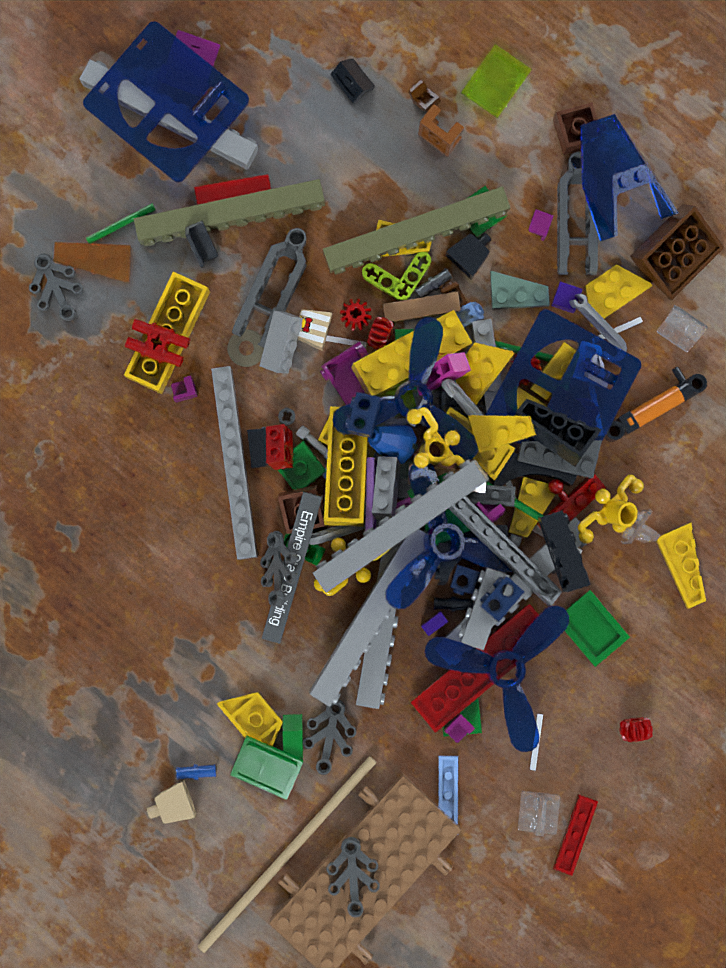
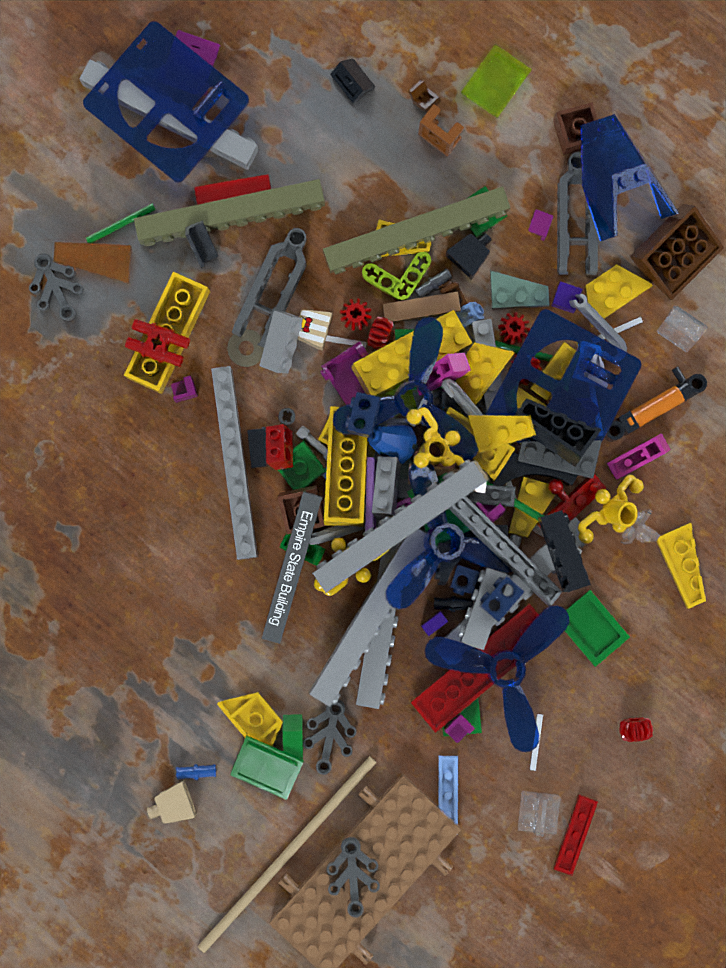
dark grey plant [260,531,298,607] -> none
none -> red gear [498,312,530,345]
none -> dark pink slope [607,433,671,480]

